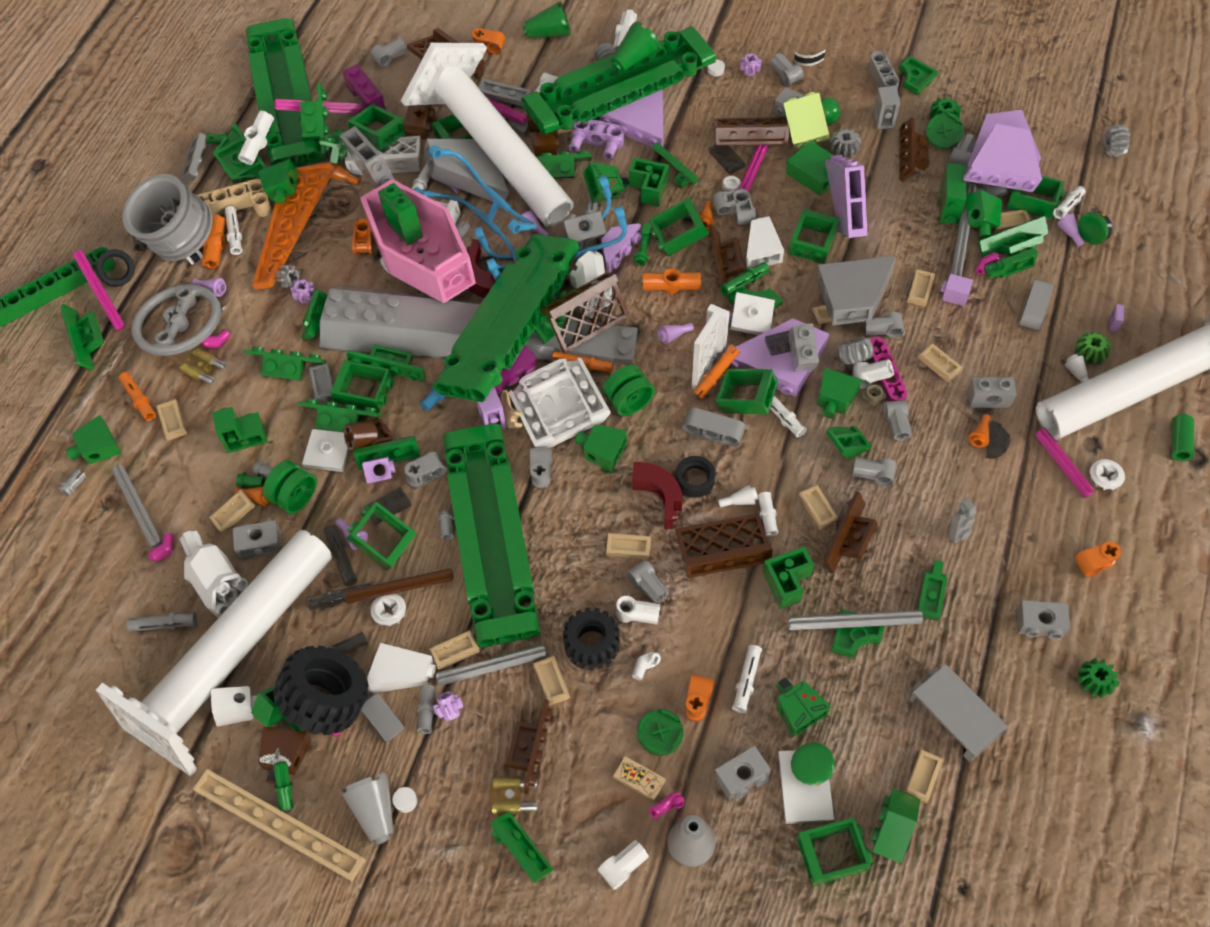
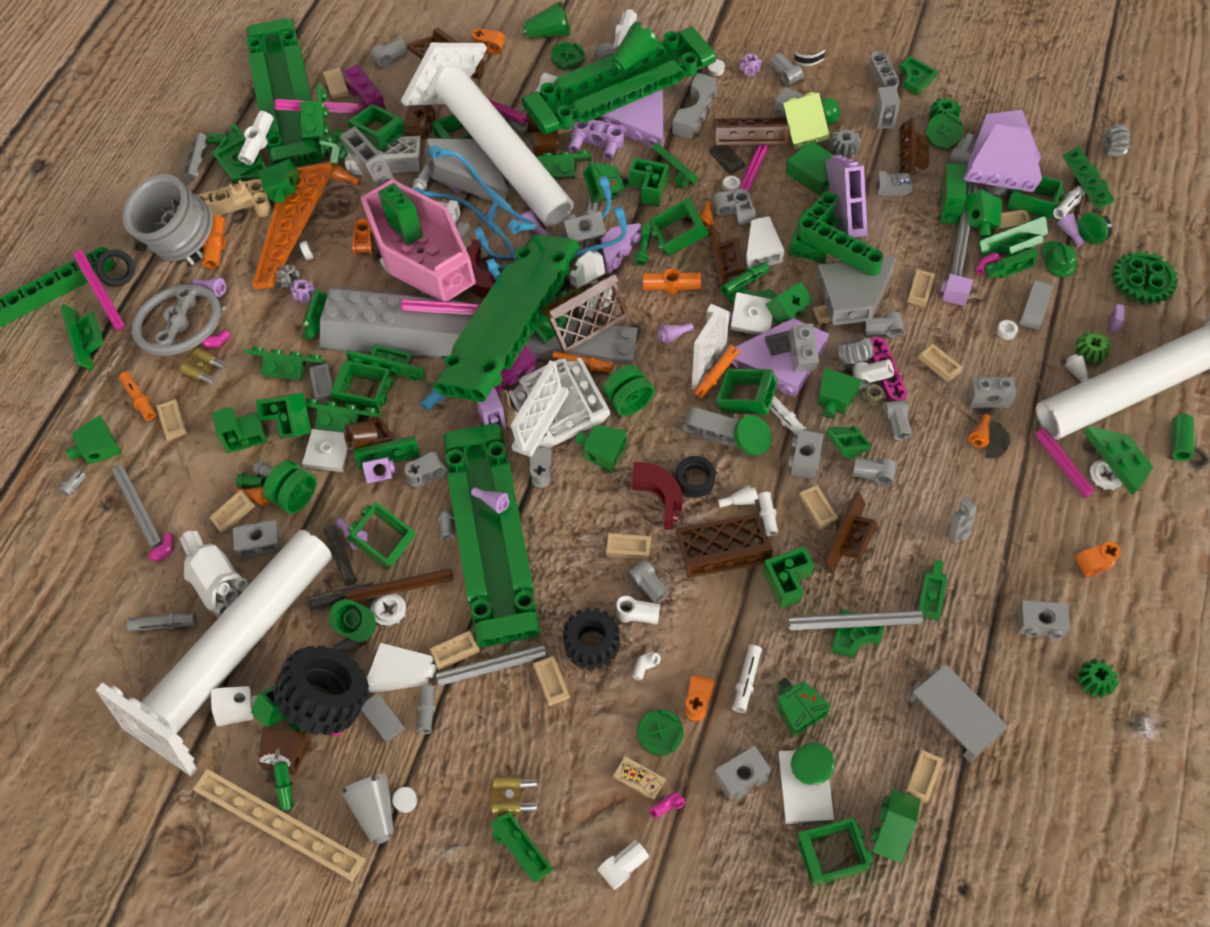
white pin [224,206,243,255] -> none
clear smoke tile [364,487,412,526] -> none
lavender gear [433,692,464,721] -> none
light grey plate [478,79,532,107] -> none
reddish brown bracket [506,699,553,795] -> none
light grey cone [667,815,716,867] -> none
none -> tan tile [226,180,252,206]
none -> green brick [256,392,311,439]
none -> white tile [300,241,314,260]
none -> tan tile [323,68,349,100]
none -> green piece [329,599,376,642]
none -> dark pink axle [401,299,480,315]
none -> lavender cone [471,487,509,513]
none -> white fence [511,360,569,457]
none -> green tile [551,42,585,70]
none -> light grey arch [672,73,719,140]
none -> green tile [734,415,772,457]
none -> green brick [765,282,813,324]
none -> light grey brick [788,430,824,480]
none -> green beam [798,192,883,276]
none -> light grey leg [876,171,913,196]
none -> white tile [996,320,1018,340]
none -> green piece [1041,241,1077,278]
none -> green bracket [1063,146,1115,210]
none -> green wing [1083,426,1153,495]
none -> green gear [1111,250,1179,306]

